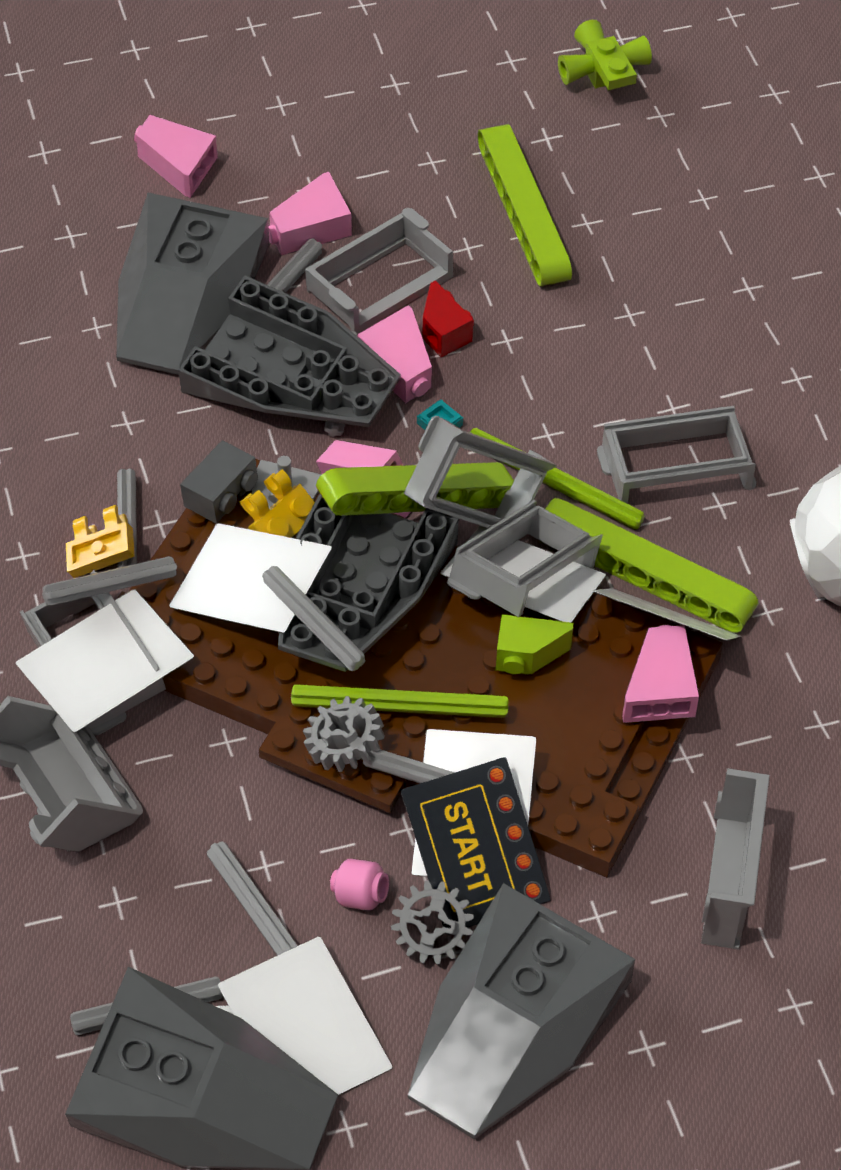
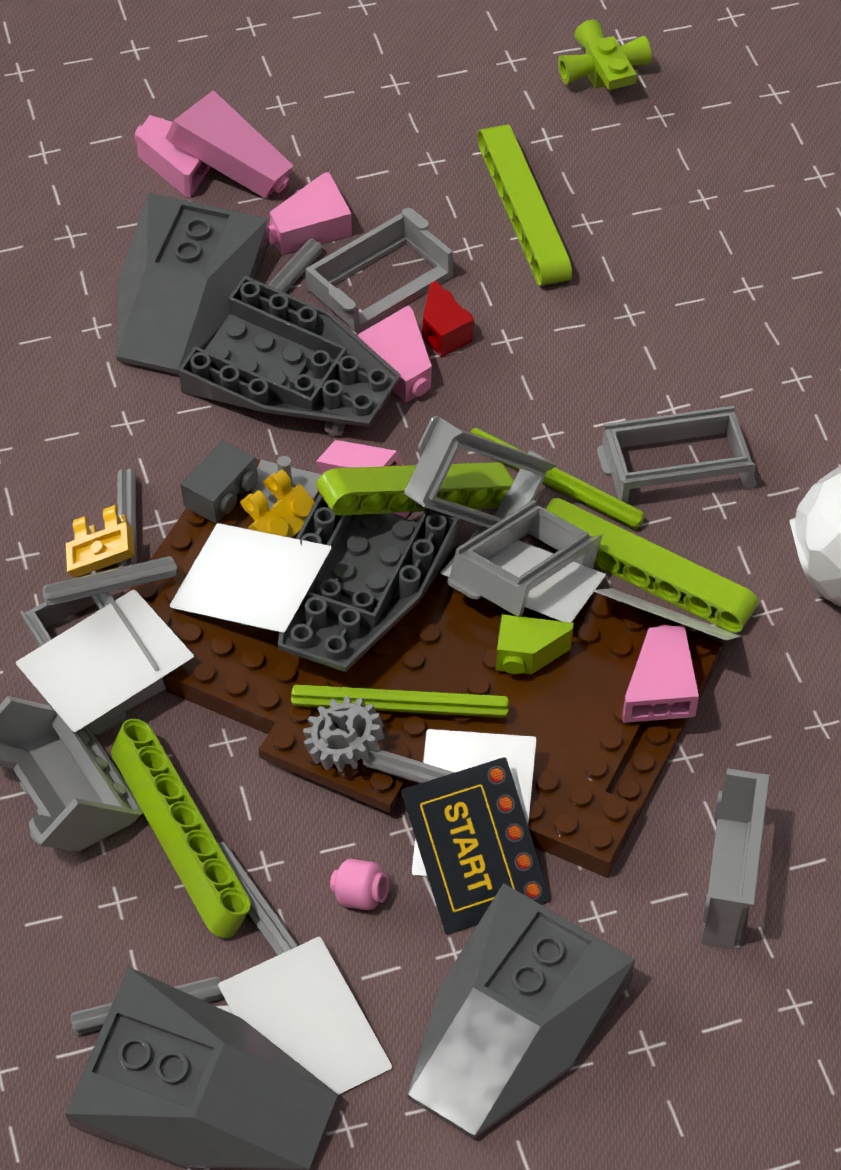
light grey axle [262,566,365,671] -> none
light grey gear [391,880,474,964] -> none
teal tile [417,399,464,430] -> none
none -> lime beam [111,719,251,938]
none -> bright pink slope [165,90,294,198]

